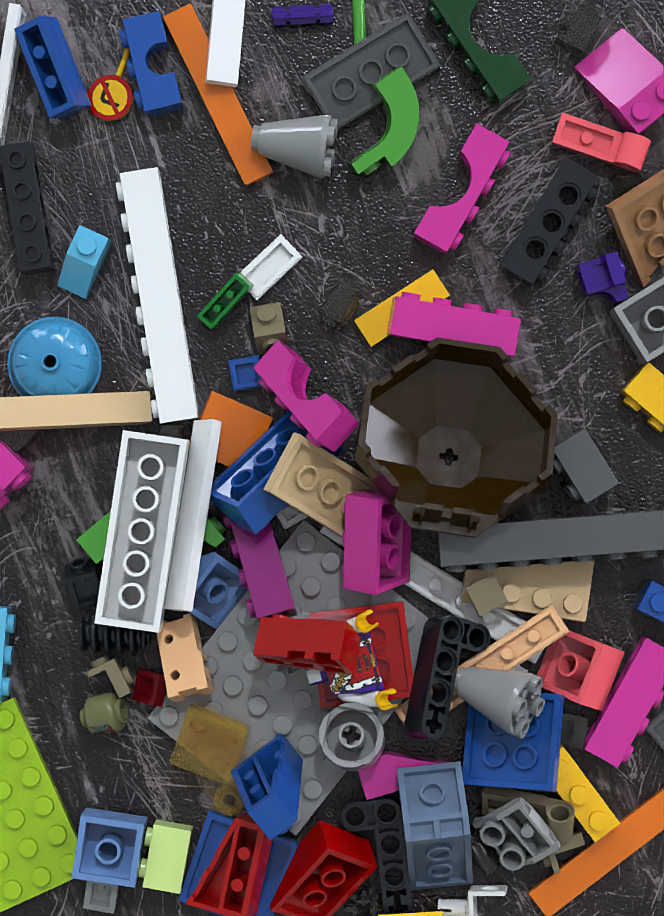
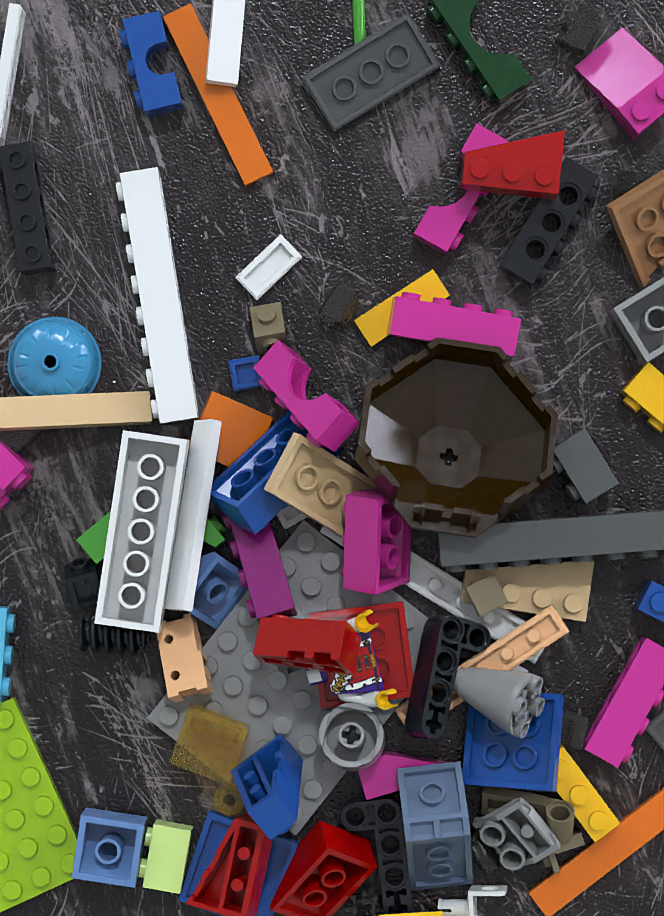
blue brick [14,16,92,118] -> none
medium azure slope [57,225,112,299] -> none
olive head [80,692,129,736] -> none
light grey bracket [83,881,119,914] -> none
dark tan bracket [86,654,135,698] -> none
piece [88,48,134,121] -> none
dark red plate [132,669,166,707] -> none
green piece [197,272,254,330] -> none
light grey cone [251,115,339,178] -> none
dark purple axle [272,4,333,26] -> none
bright green arch [348,66,419,175] -> none
coral slope [537,630,625,711] -> none
coral plate [551,112,651,172] -> none
dark purple brick [575,251,629,305] -> none
none -> red wedge [460,130,565,200]

